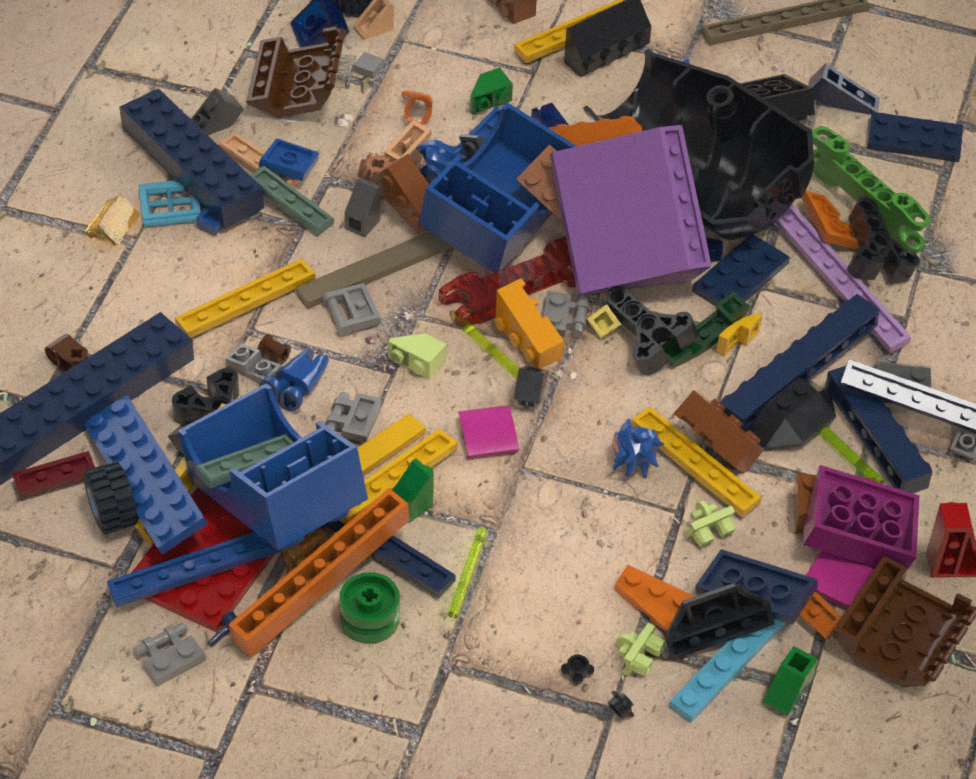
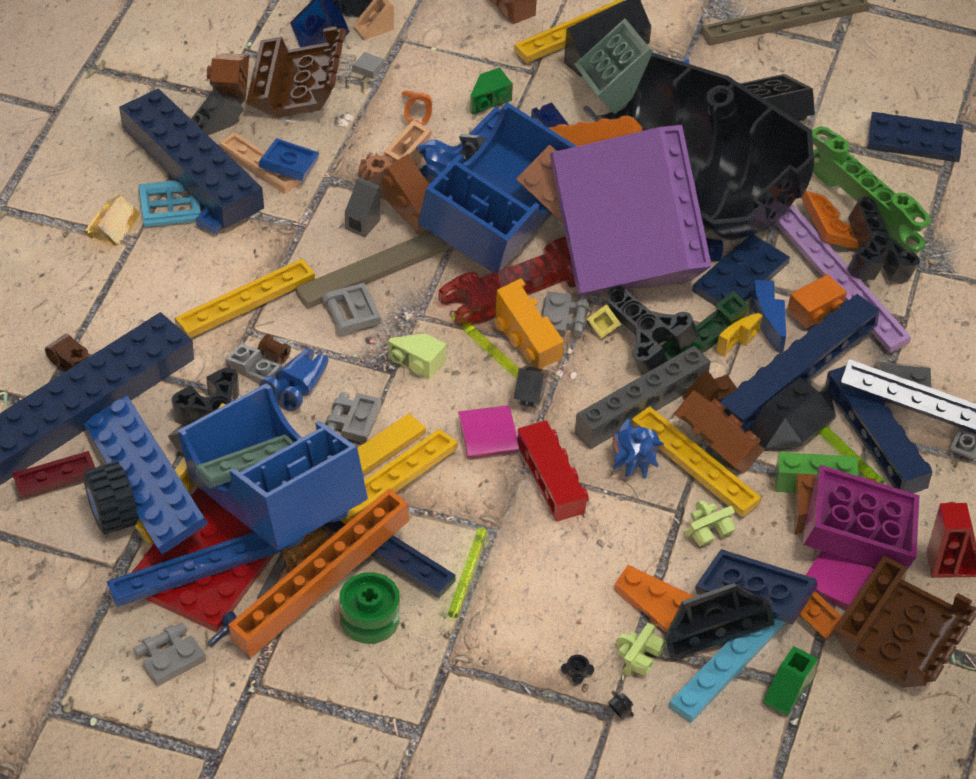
sand green tile [250,166,334,237] -> none
green slope [392,458,434,523] -> none
dark blue slope [808,63,880,115] -> none
none -> dark orange wedge [207,53,250,99]
none -> red brick [517,420,589,522]
none -> sand green slope [574,19,653,114]
none -> dark grey brick [575,346,711,449]
none -> reddish brown slope [683,370,738,402]
none -> blue slope [752,280,786,353]
none -> bright green brick [775,452,858,493]
none -> orange brick [787,274,847,329]

